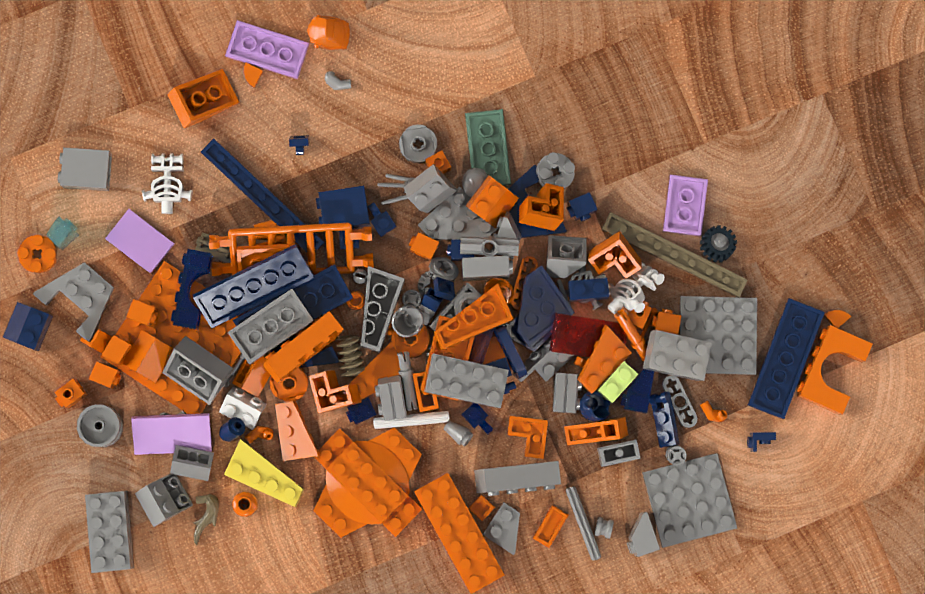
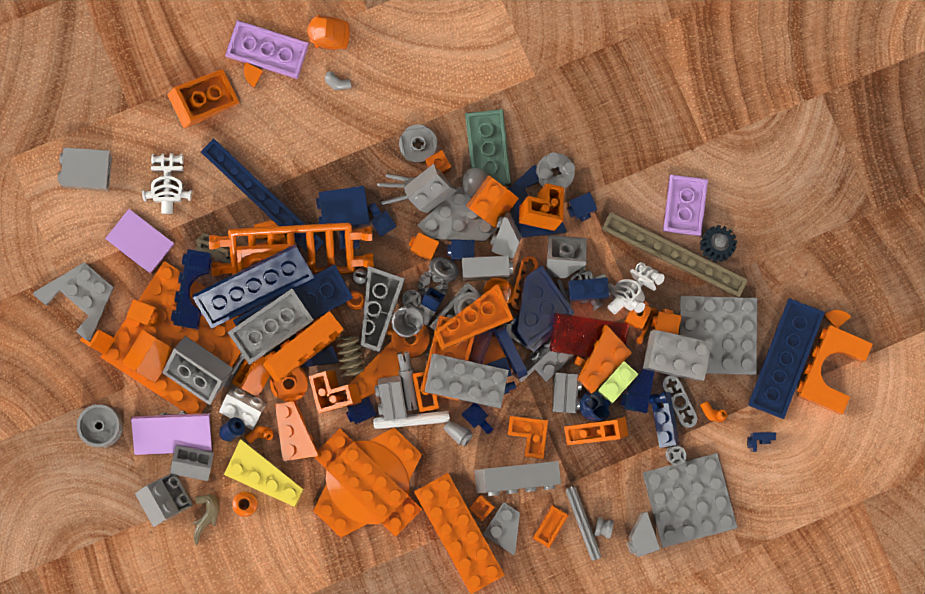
dark blue slope [3,302,53,352] -> none
orange plate [17,234,57,273] -> none
clear light blue slope [46,216,79,251] -> none
orange brick [54,378,88,408] -> none
light grey brick [85,491,134,573] -> none
orange brick [89,361,121,389] -> none
orange brick [102,334,133,365] -> none
dark blue tile [289,135,310,155] -> none
dark blue plate [433,277,455,301] -> none
light grey piece [460,236,519,257] -> none
orange brick [588,231,642,279] -> none
light grey brick [597,440,641,467] -> none
orange pin [614,309,647,361] -> none

